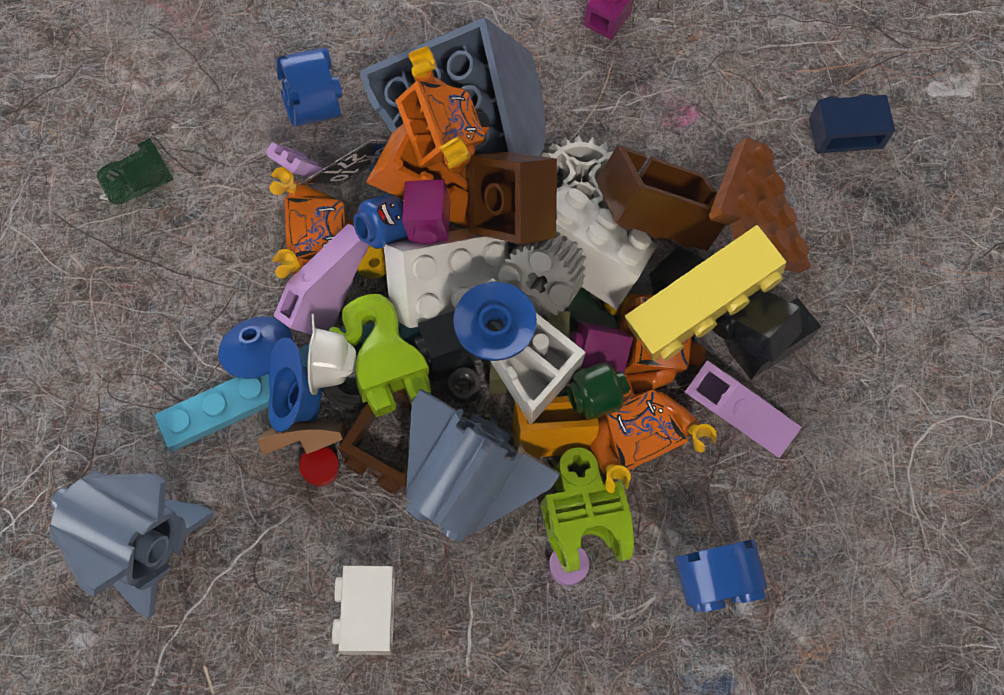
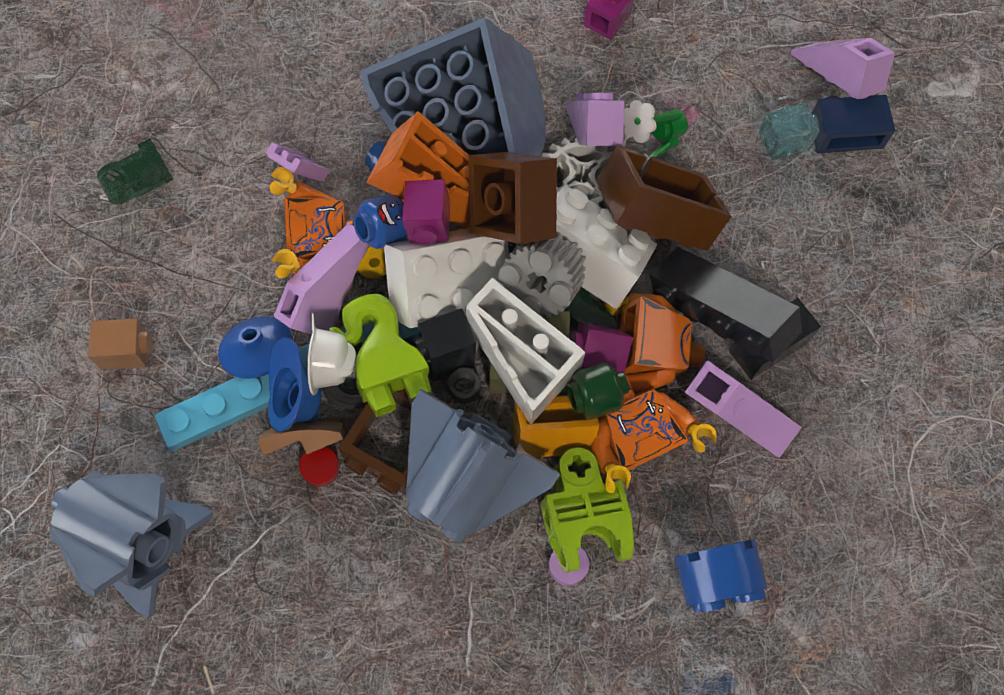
blue brick [275,47,342,127] -> none
black sticker [298,140,388,186] -> none
white brick [332,566,395,655] -> none
orange torso [395,46,490,173] -> none
blue dish [453,282,537,361] -> none
light yellow brick [625,225,787,362] -> none
dark orange wing [709,137,811,273] -> none
none -> medium nougat brick [89,318,153,370]
none -> lavender slope [565,93,624,146]
none -> plant [623,100,688,174]
none -> clear light blue brick [759,102,820,160]
none -> lavender slope [791,38,895,99]

